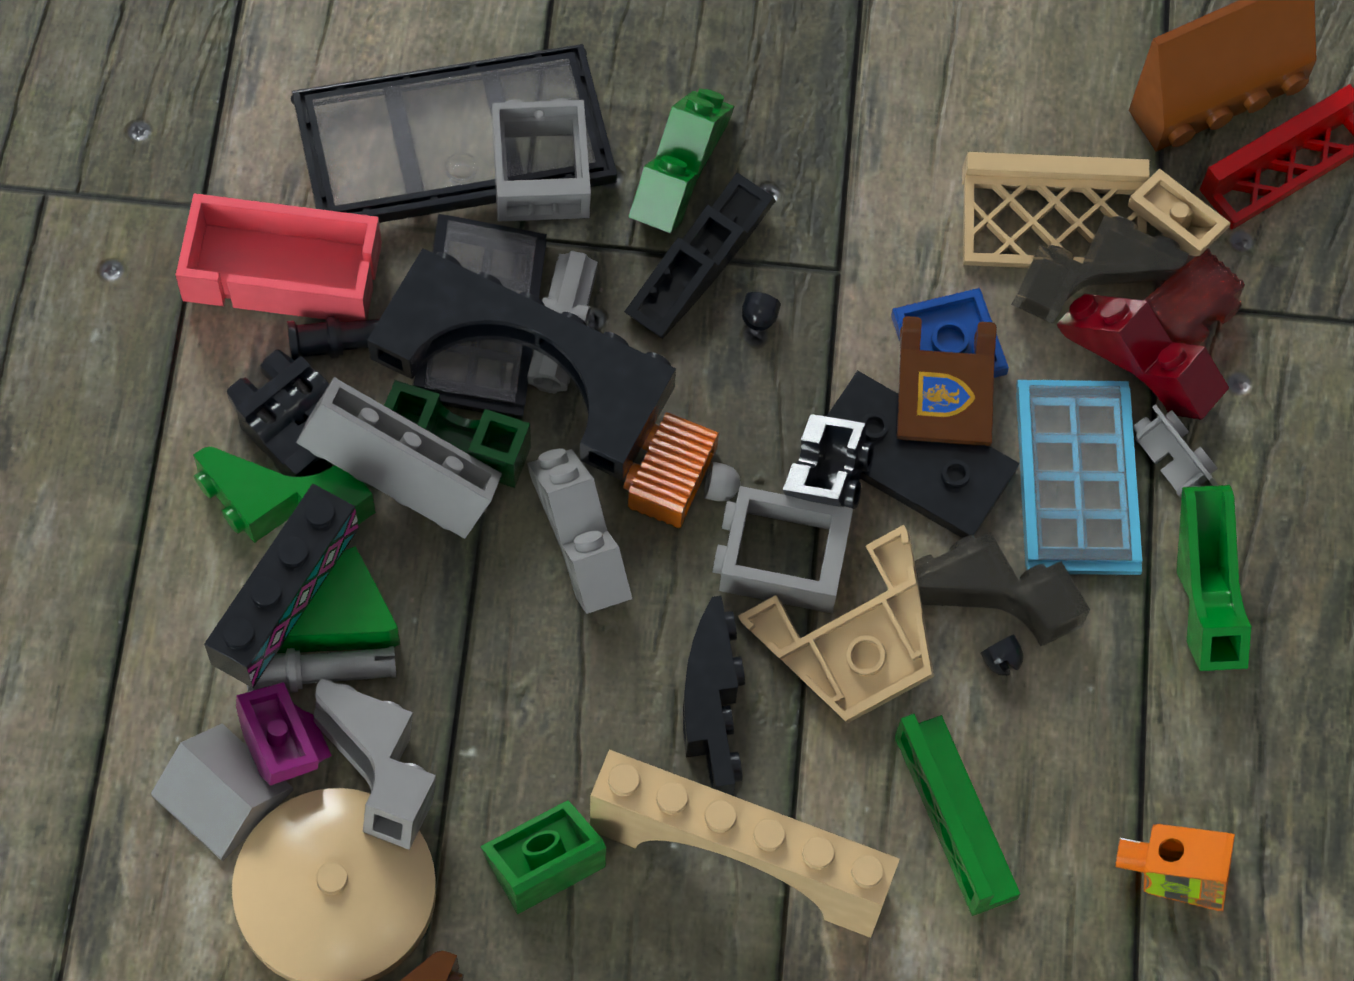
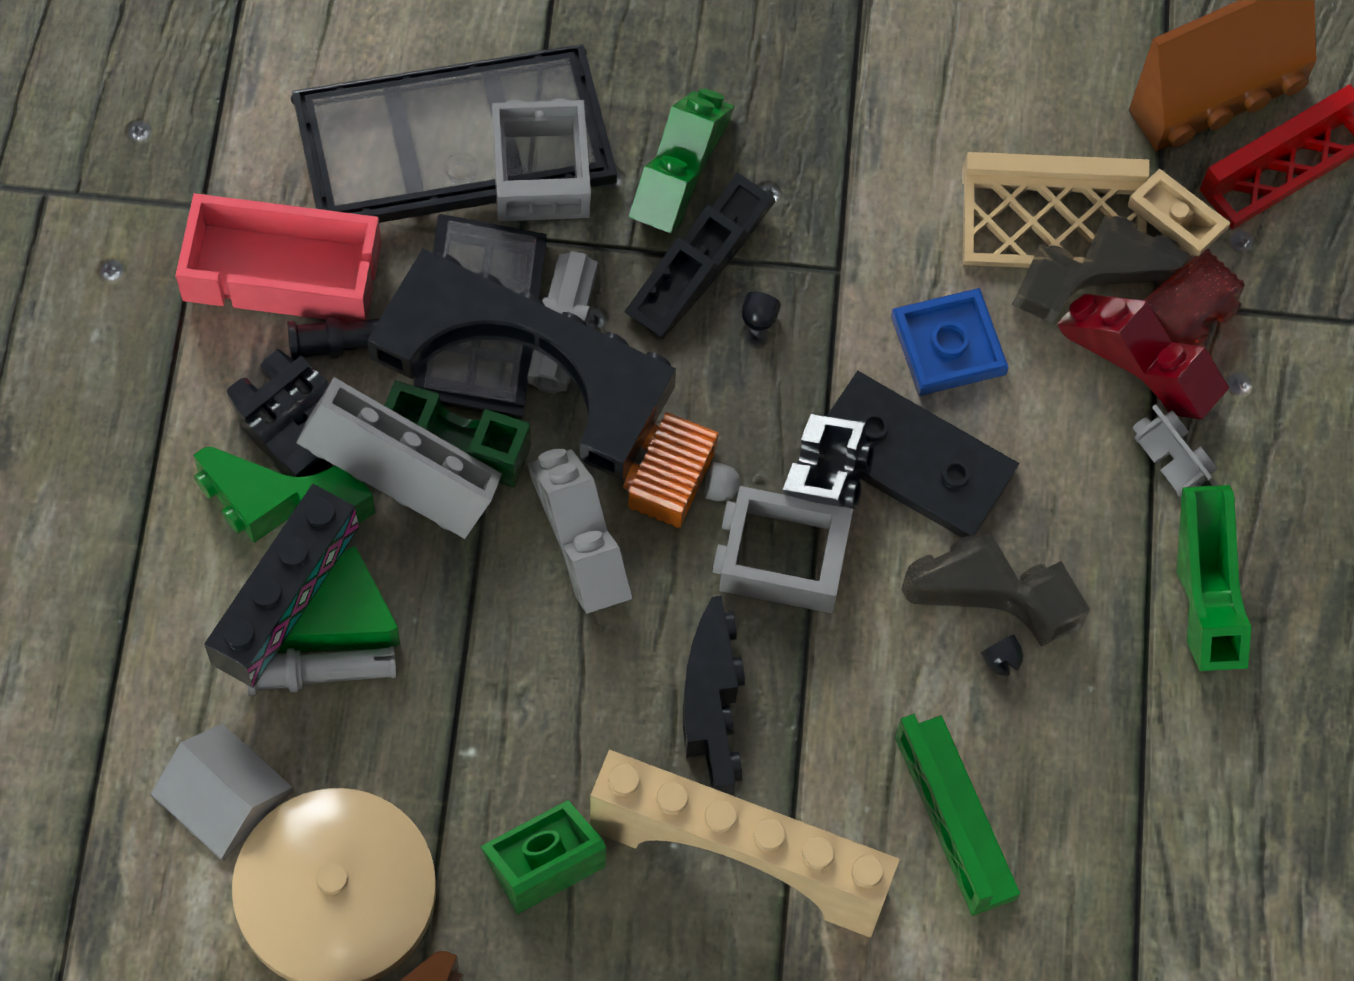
magenta slope [236,682,332,785] -> none
light grey arch [314,678,436,850] -> none
tan wing [738,525,934,723] -> none
reddish brown flag [897,316,997,446] -> none
clear piece [1016,380,1143,575] -> none
orange torso [1115,824,1235,911] -> none

